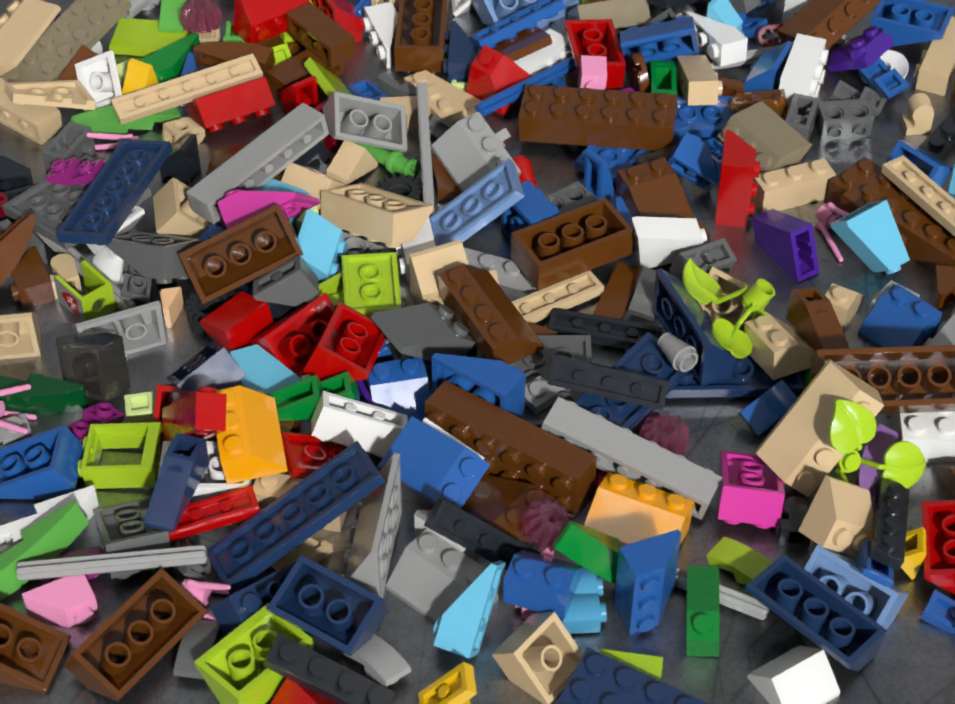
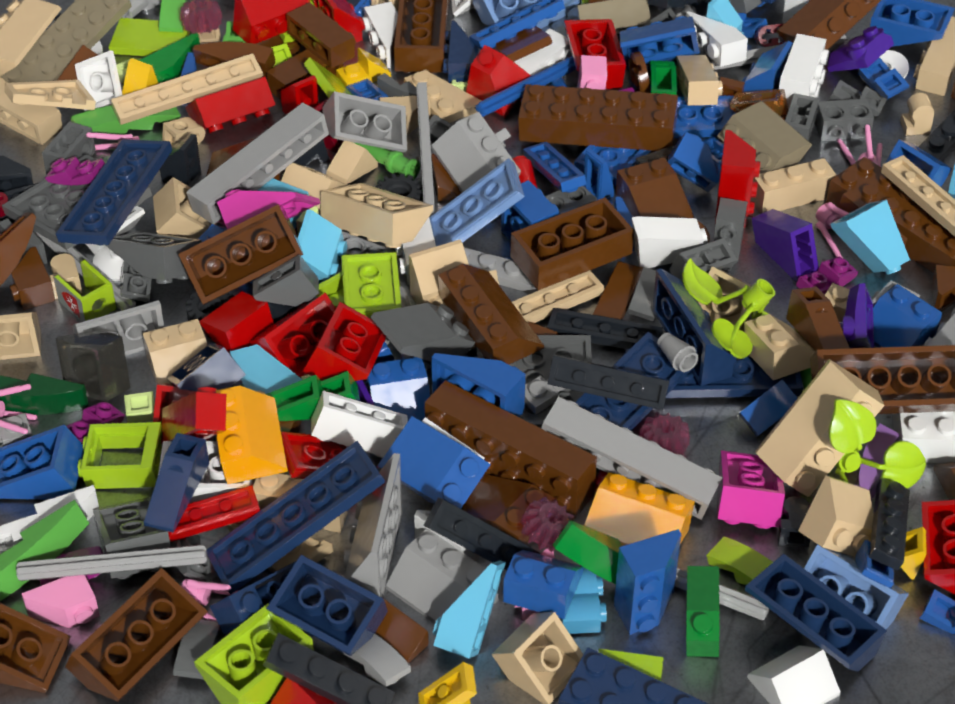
light nougat slope [160,287,184,328] -> none
none -> tan slope [142,319,207,384]
none -> yellow slope [336,47,391,87]
none -> reddish brown slope [375,598,429,663]
none -> blue plate [523,141,587,193]
none -> dark grey brick [714,198,748,263]
none -> magenta slope [796,256,858,295]
none -> bright pink plant [837,124,882,167]
none -> dark purple slope [839,283,874,348]

